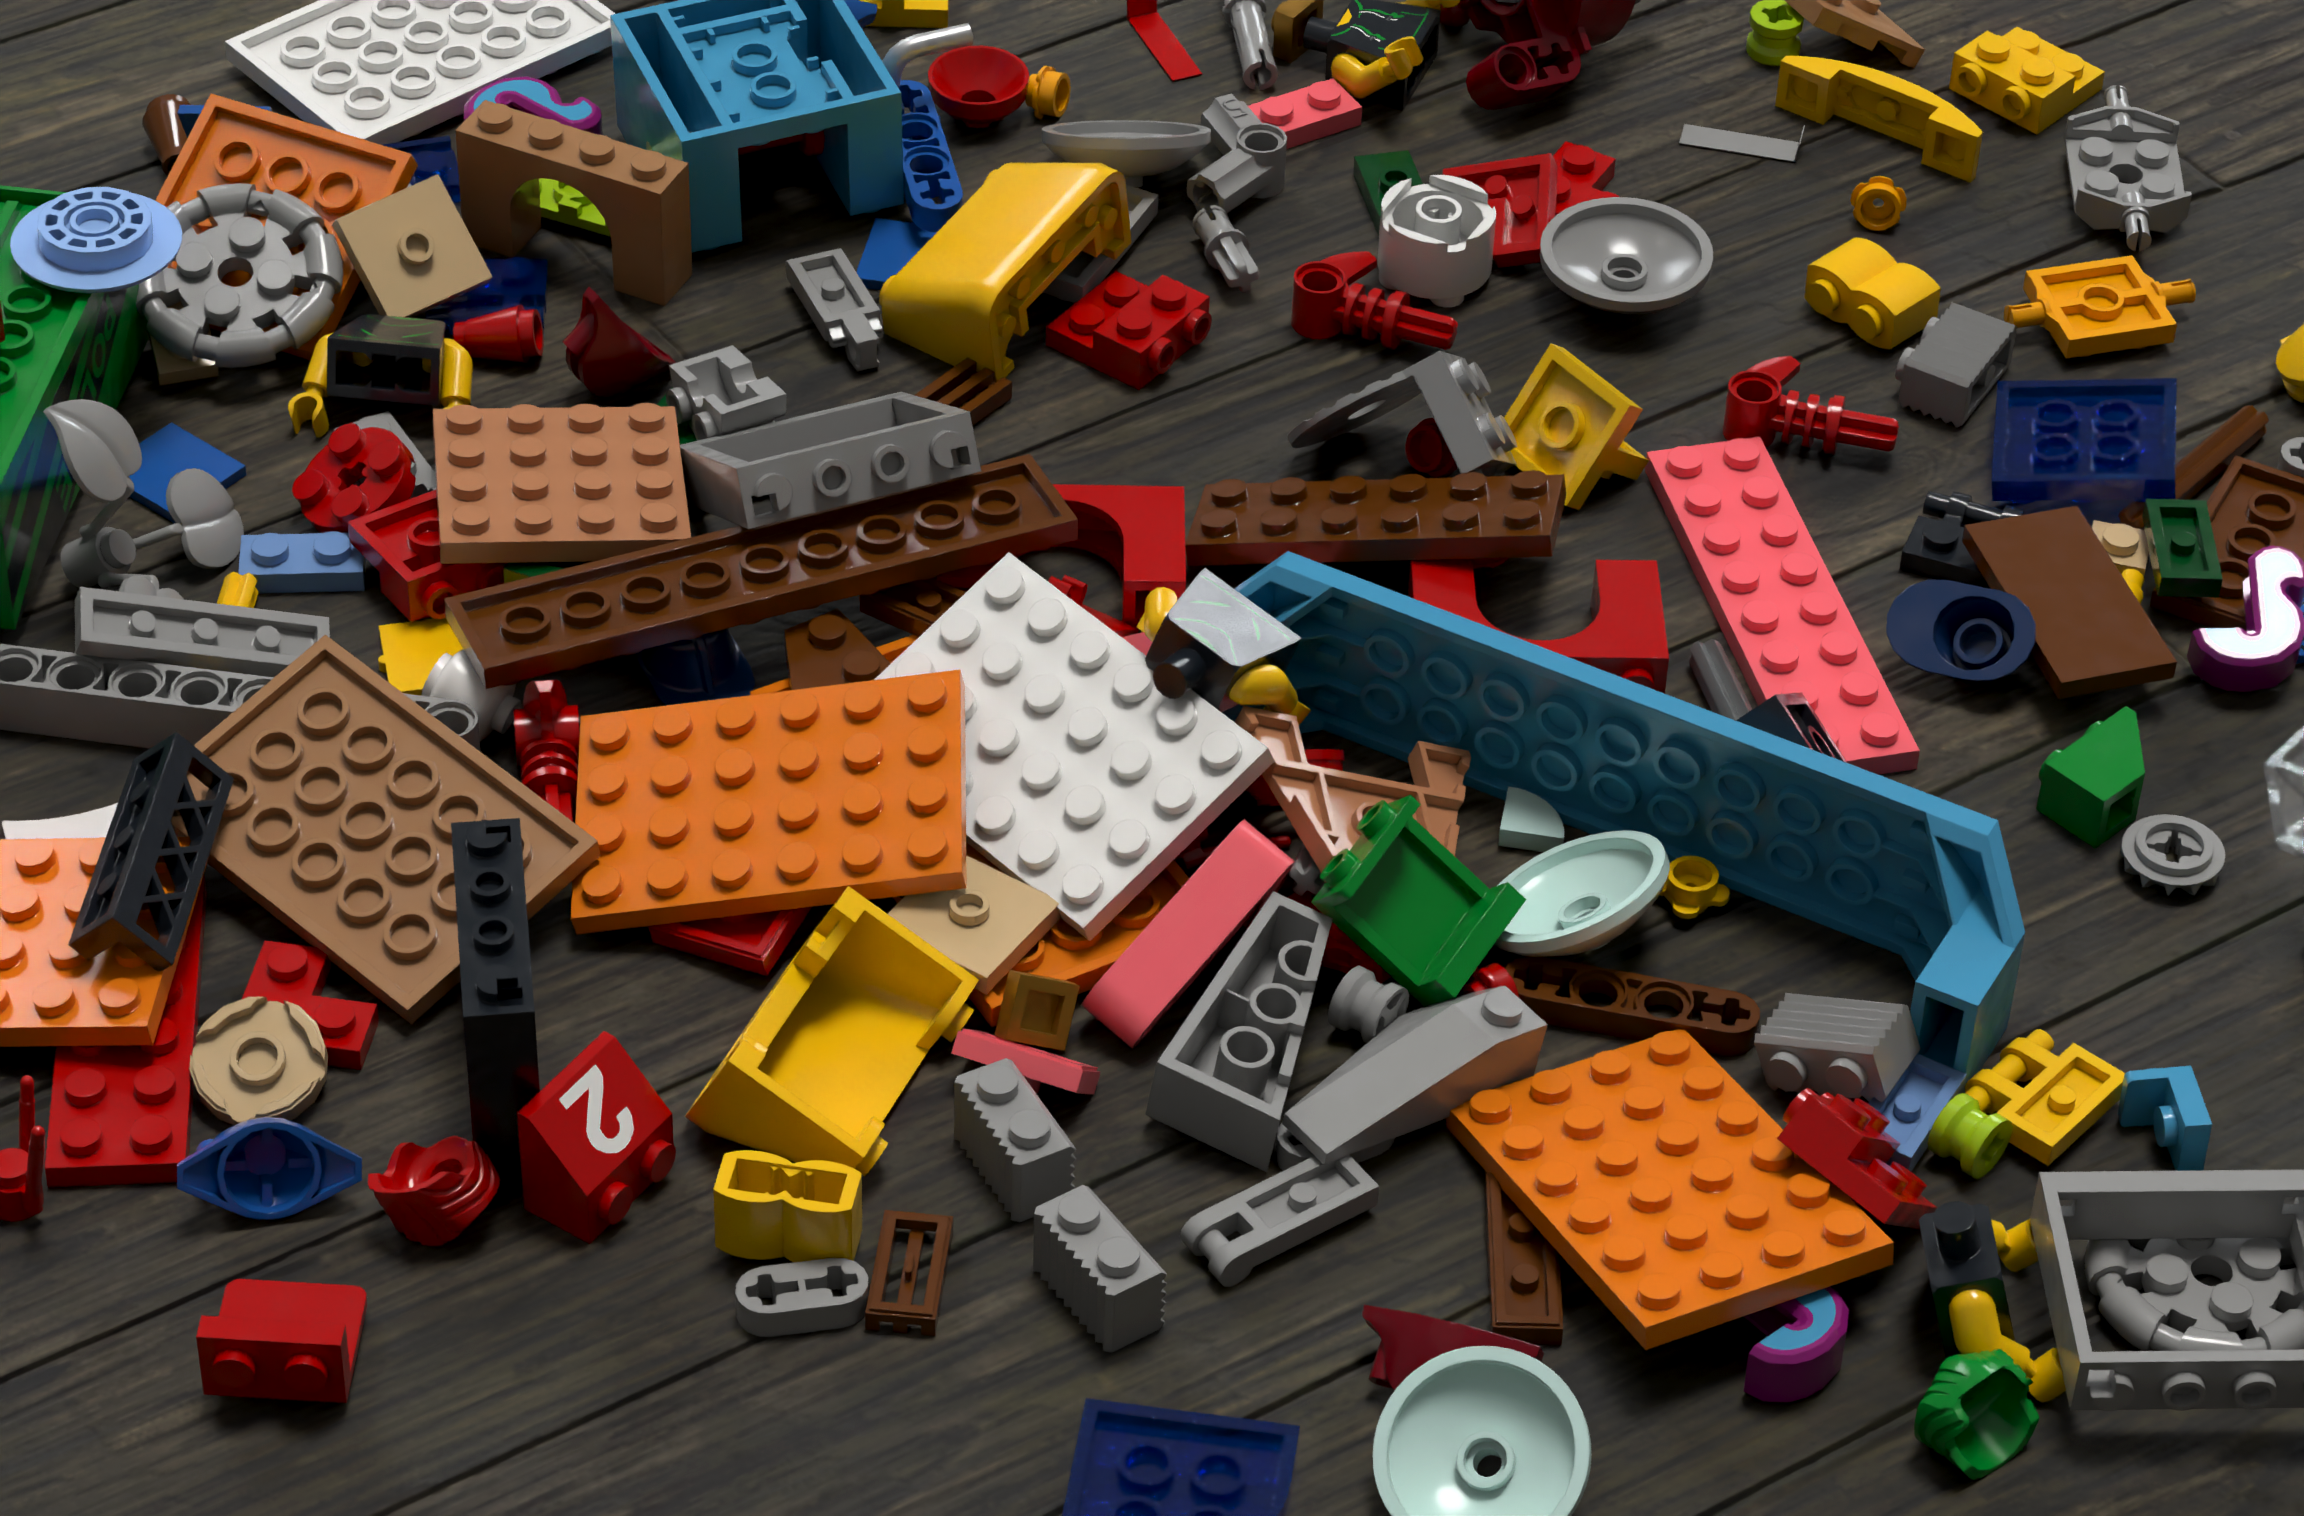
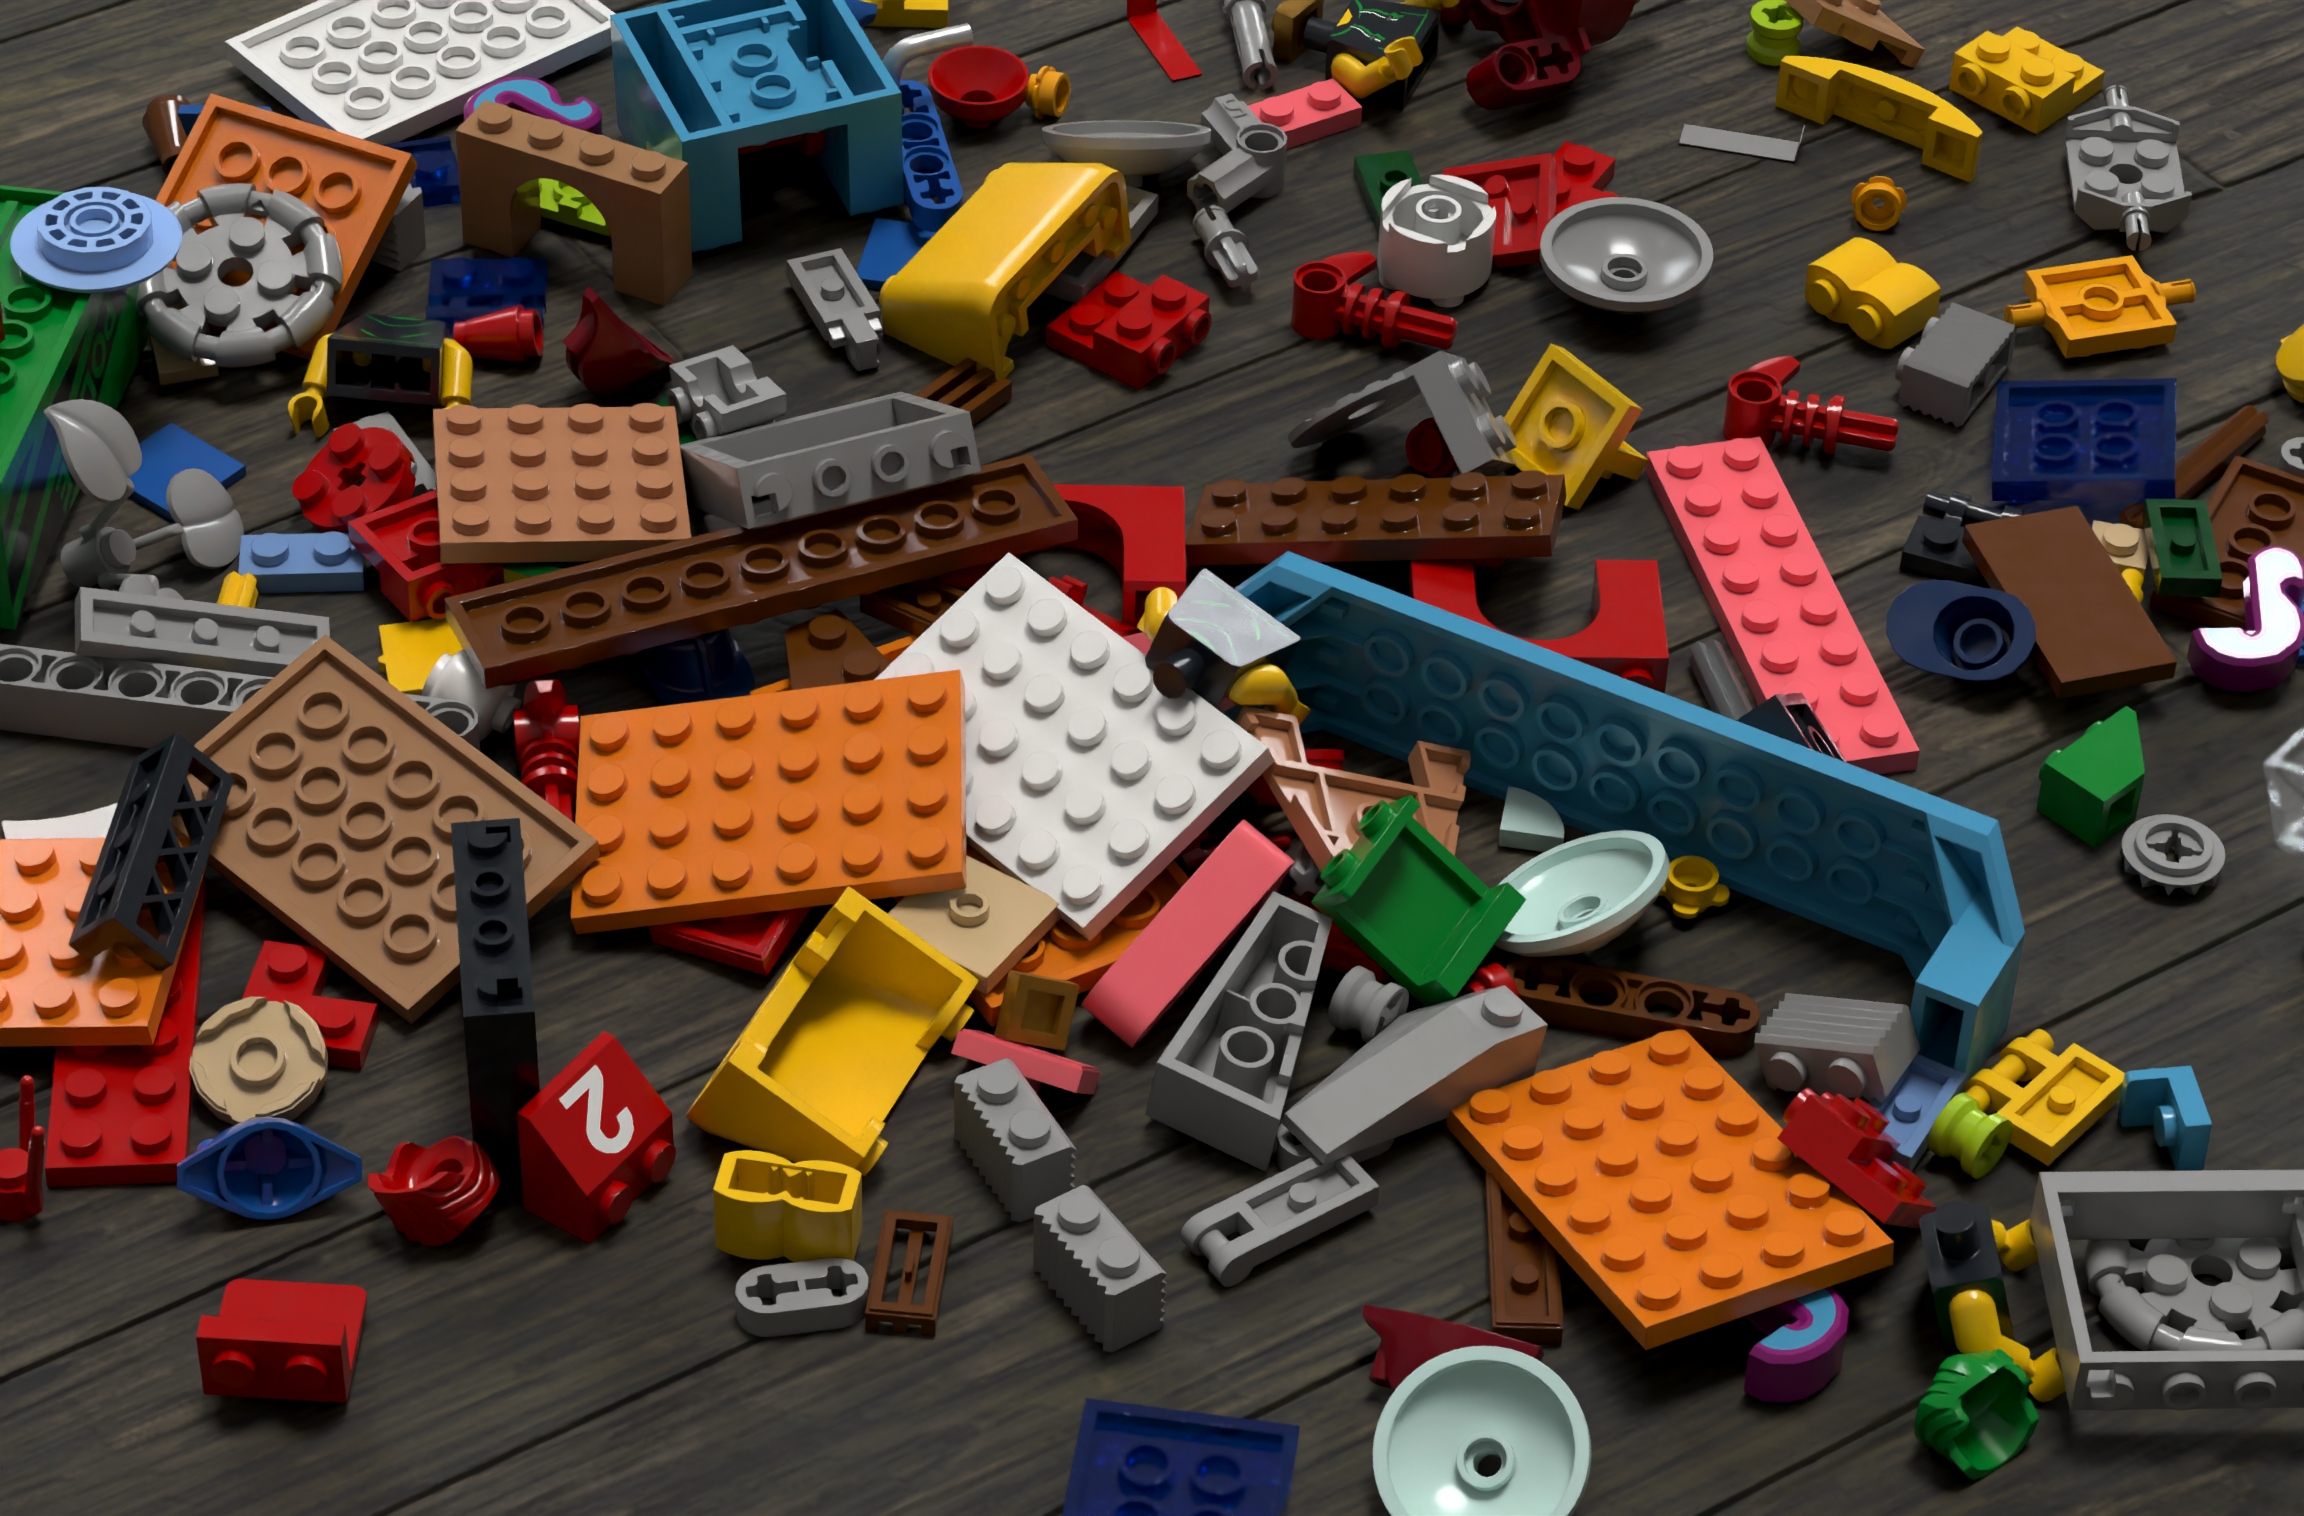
tan plate [332,174,493,318] -> none

